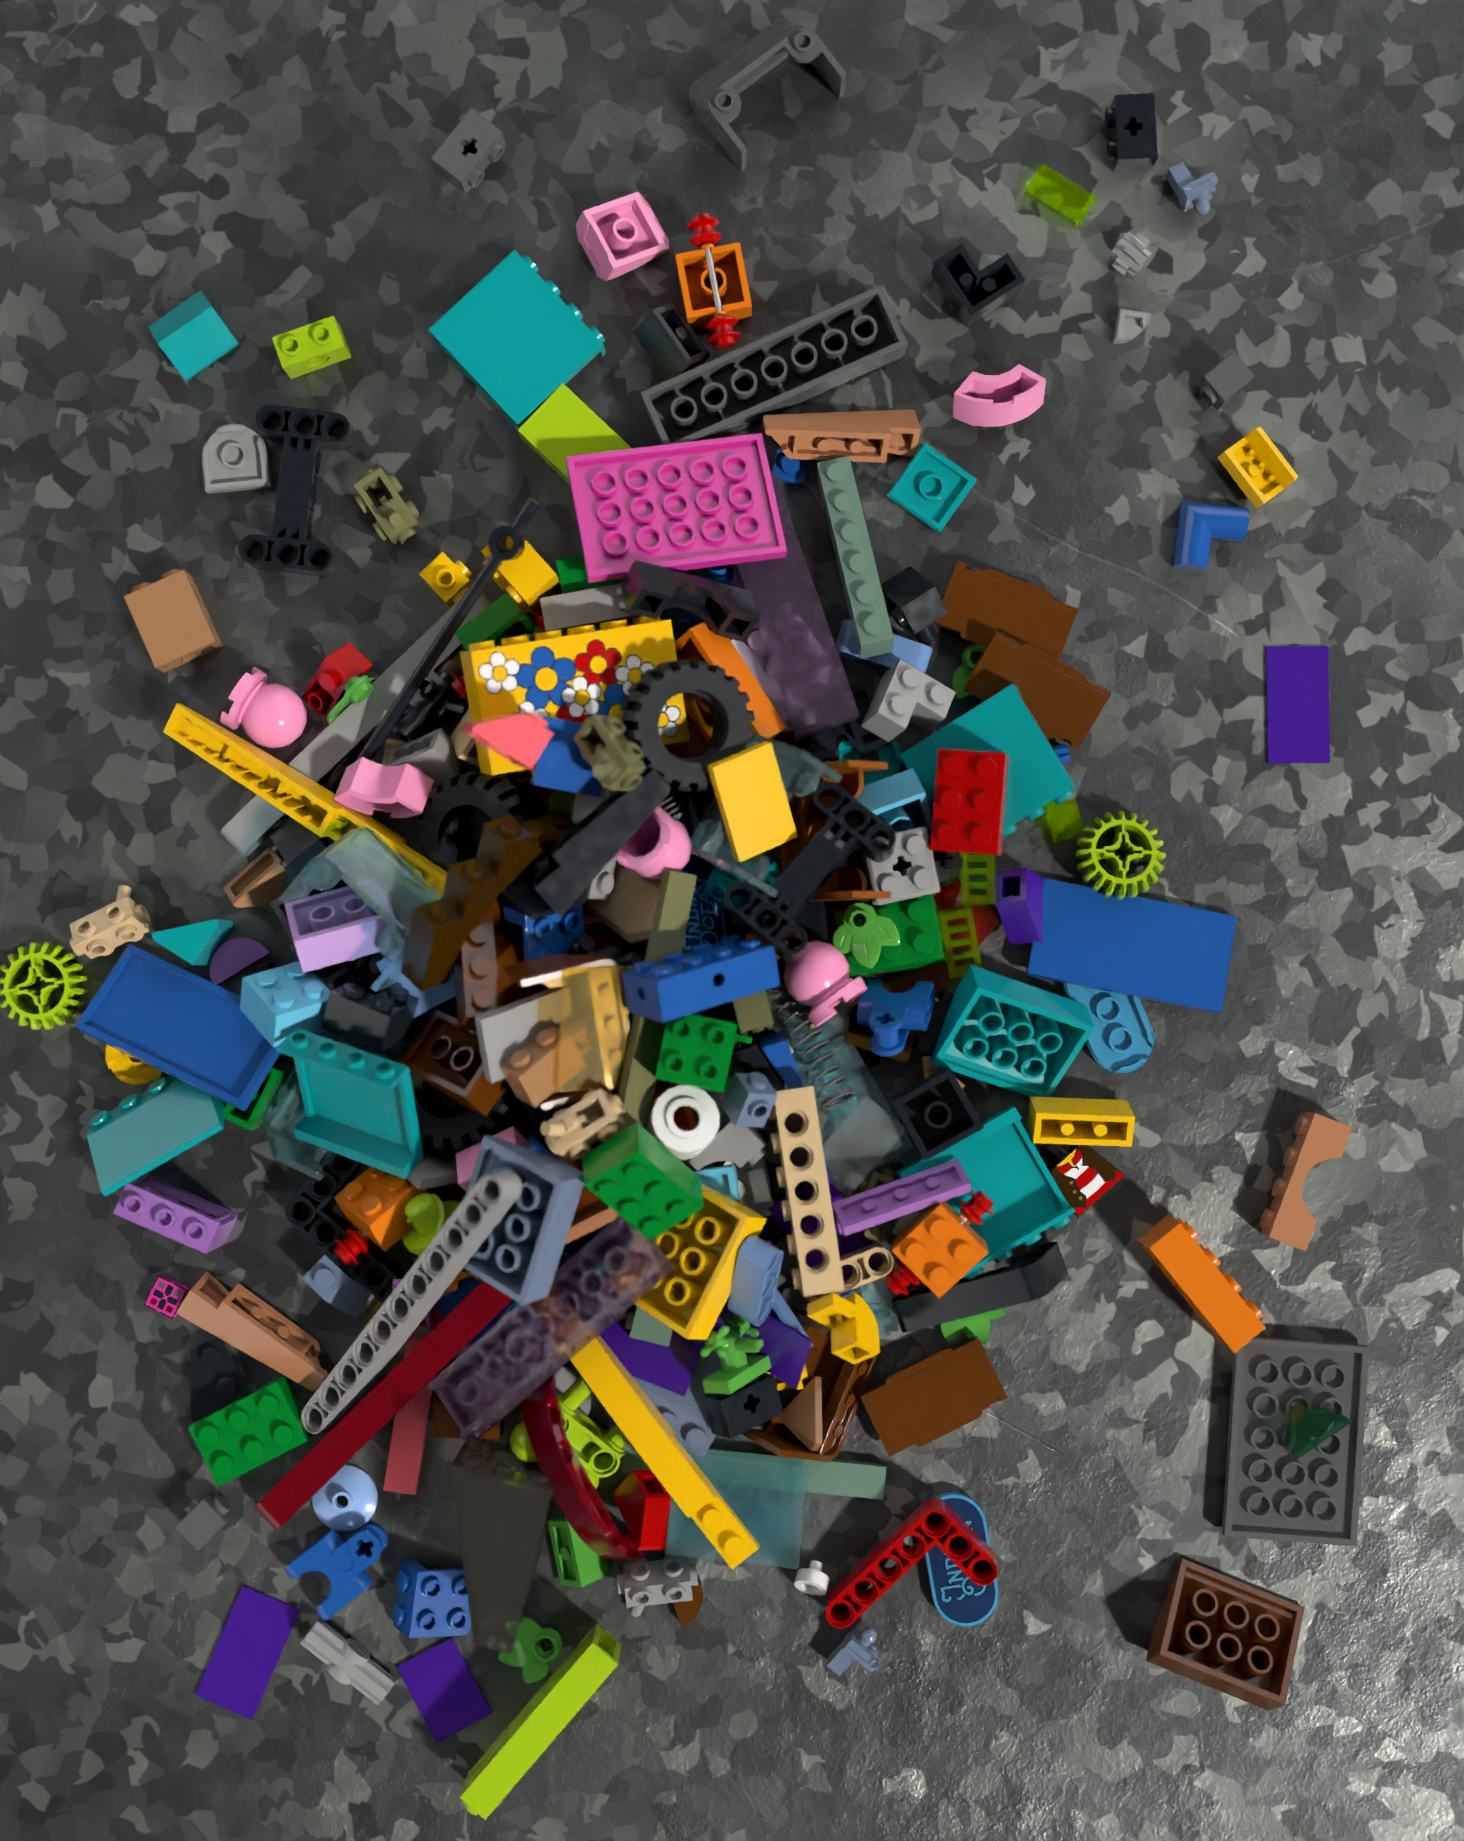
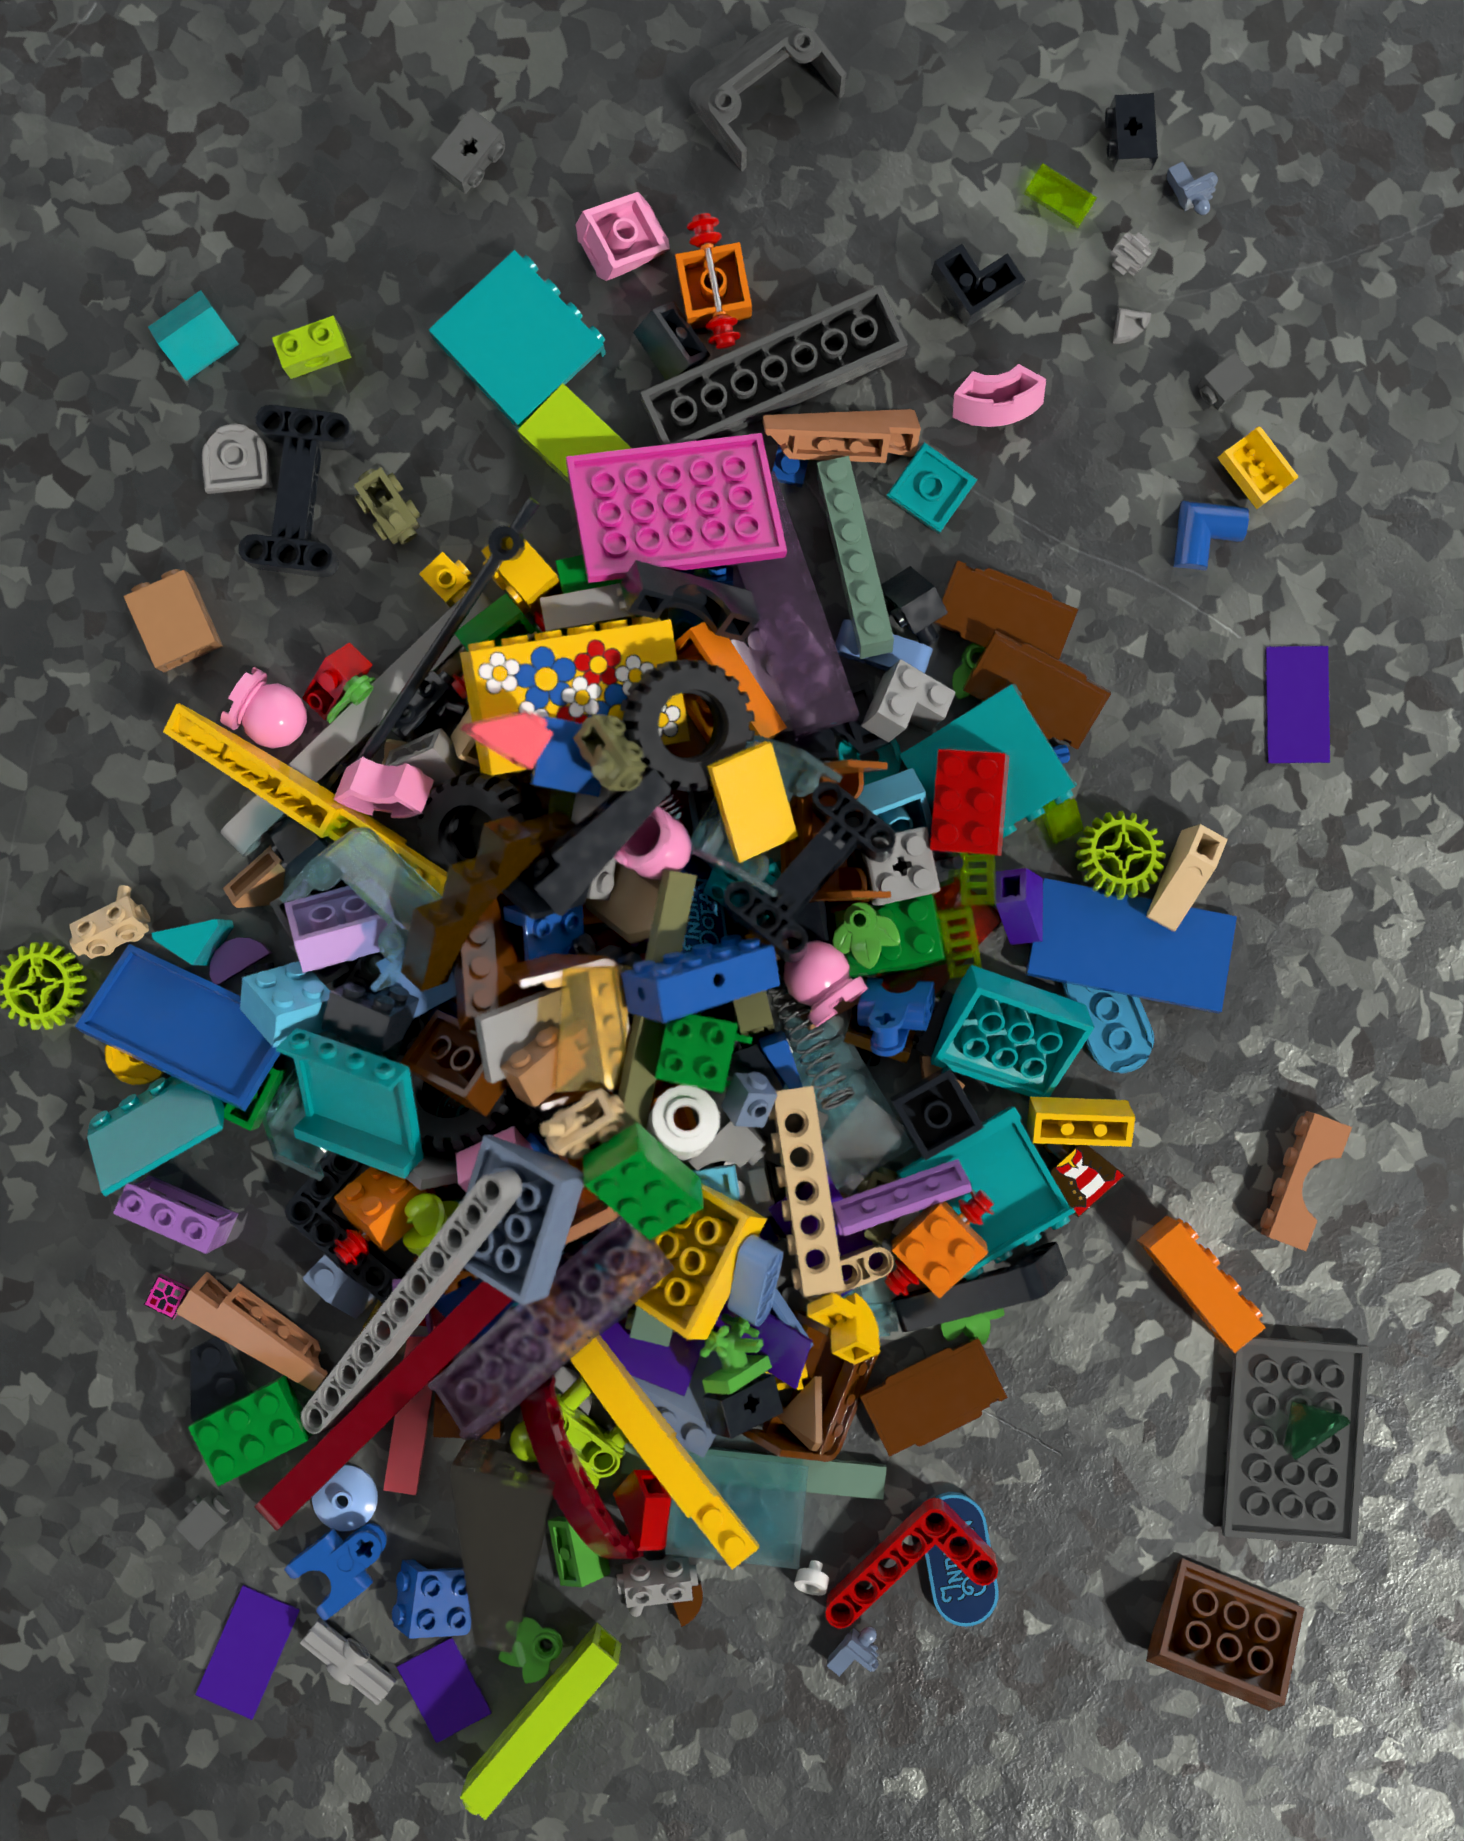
none -> tan slope [1146,824,1228,932]

